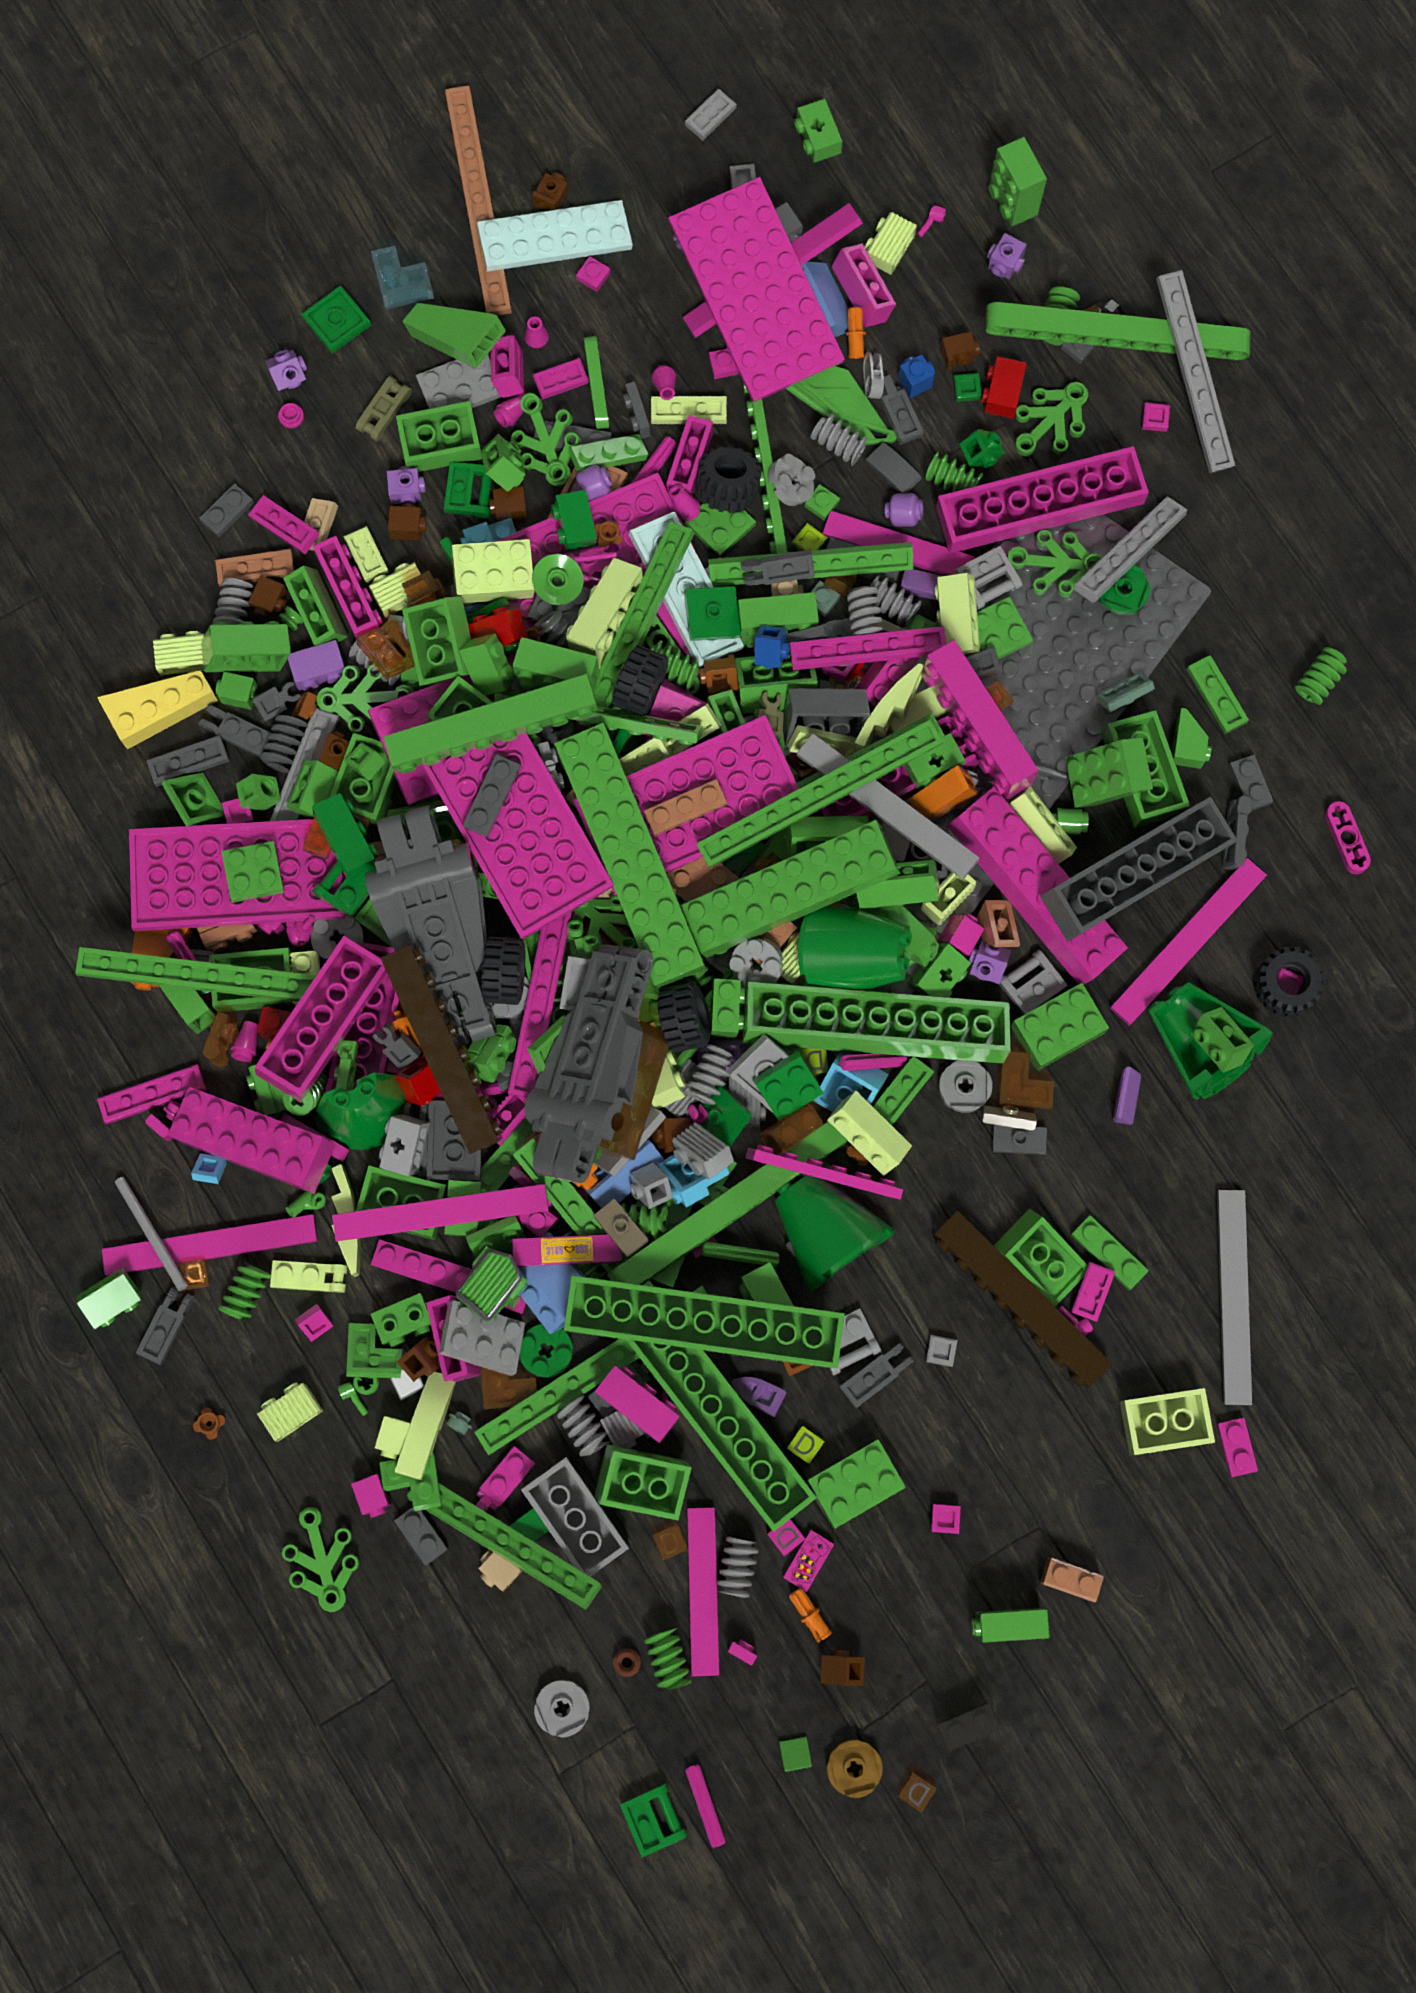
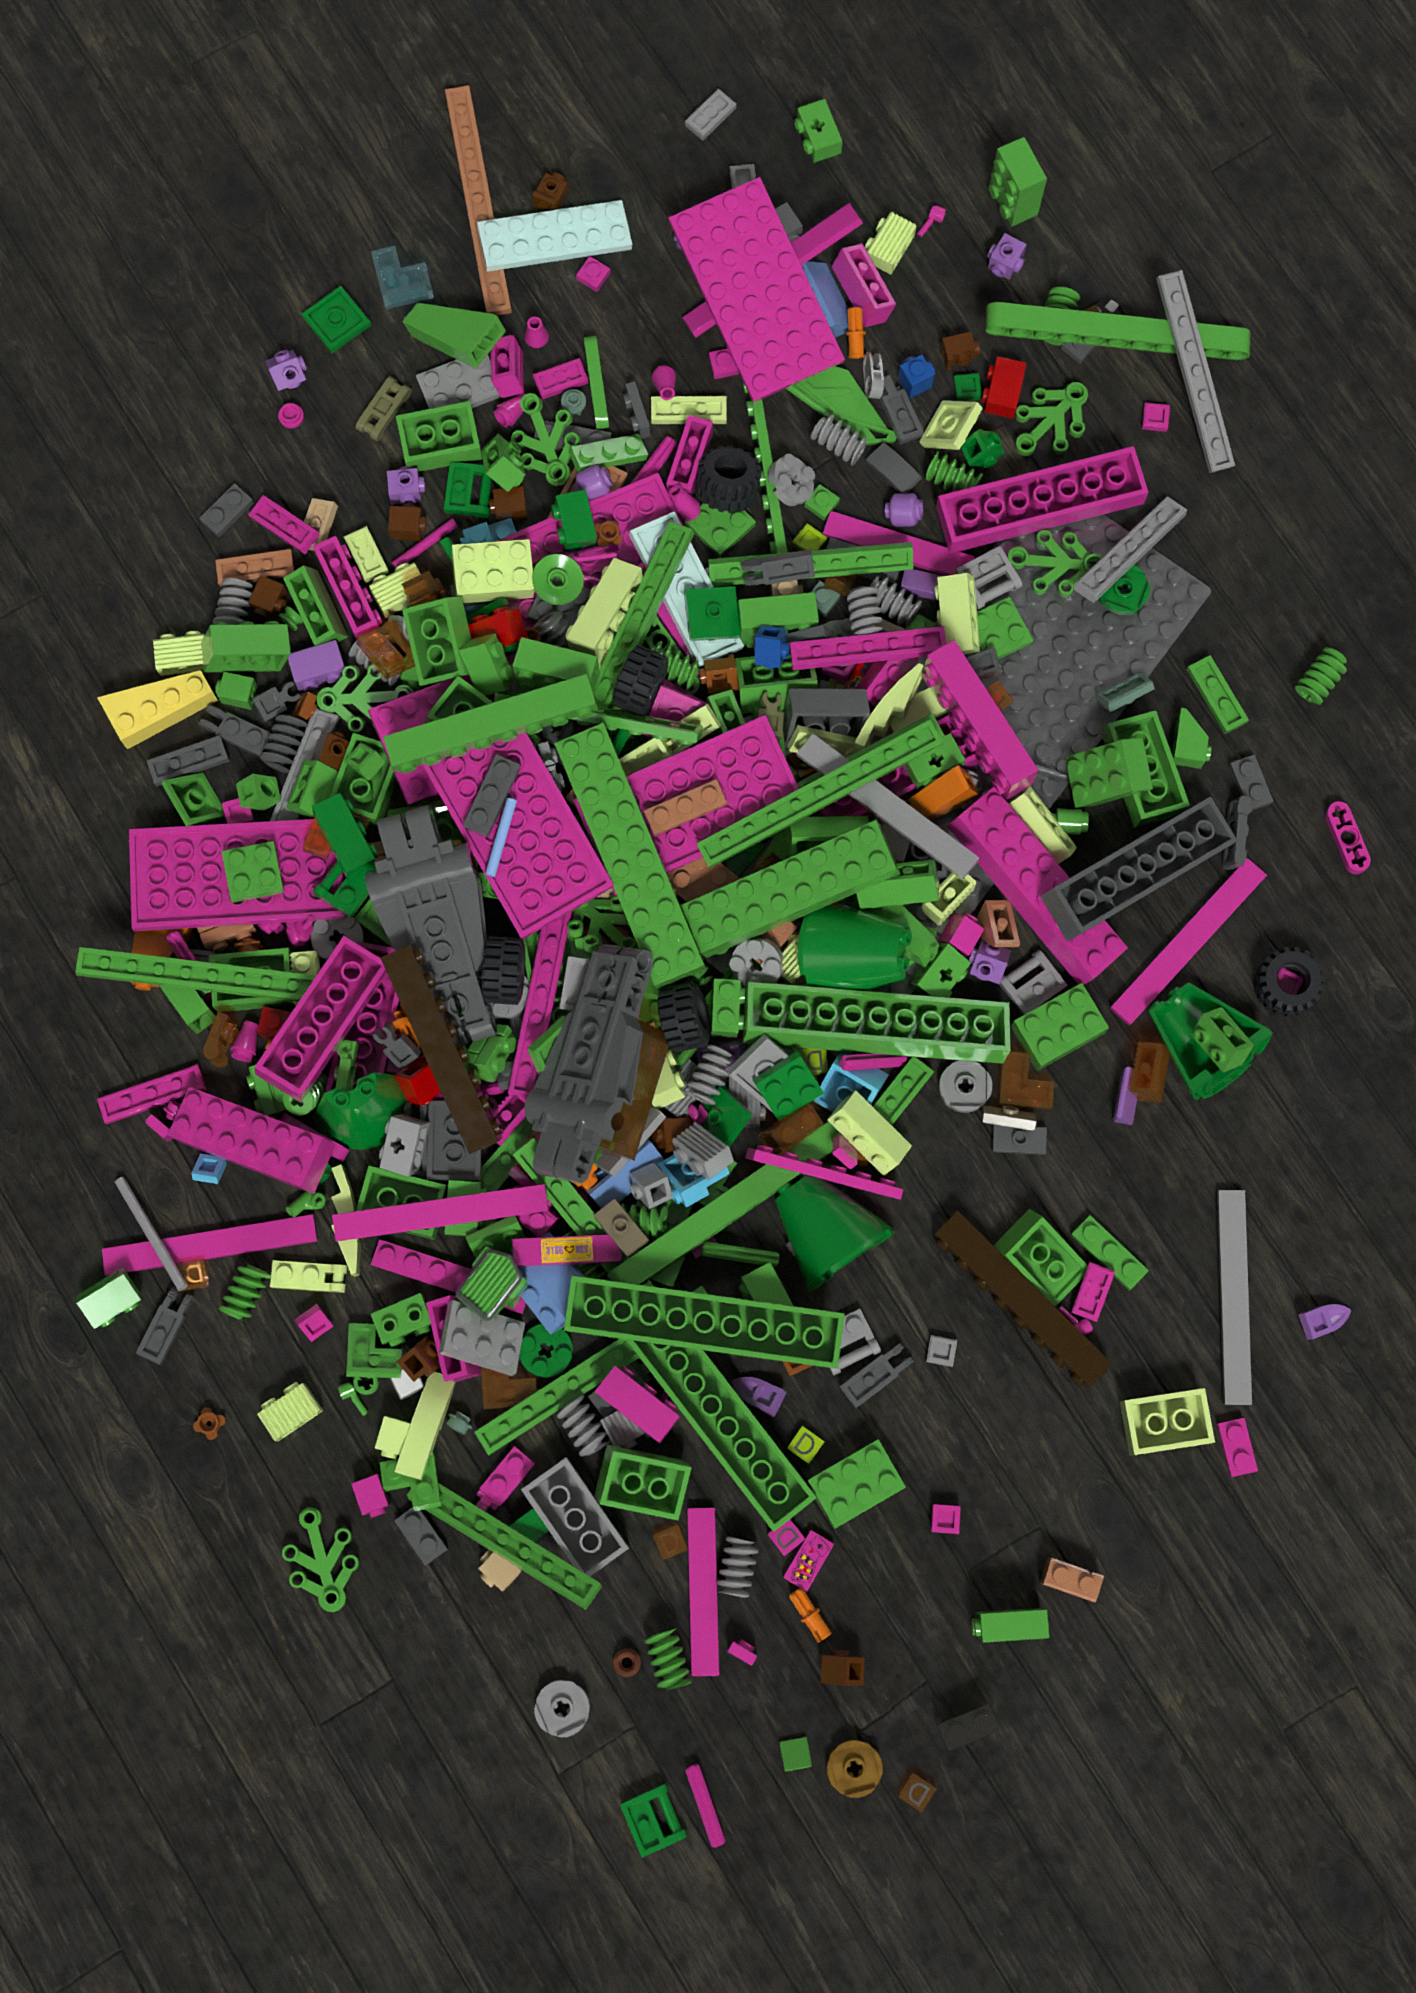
none -> dark orange plate [234,938,263,952]
none -> dark pink bar [391,519,458,569]
none -> light blue bar [485,798,517,877]
none -> sand green plate [561,389,586,415]
none -> dark pink tile [832,1133,858,1169]
none -> yellowish green plate [919,401,982,450]
none -> clear orange brick [1129,1042,1170,1103]
none -> medium lavender plate [1298,1304,1351,1340]

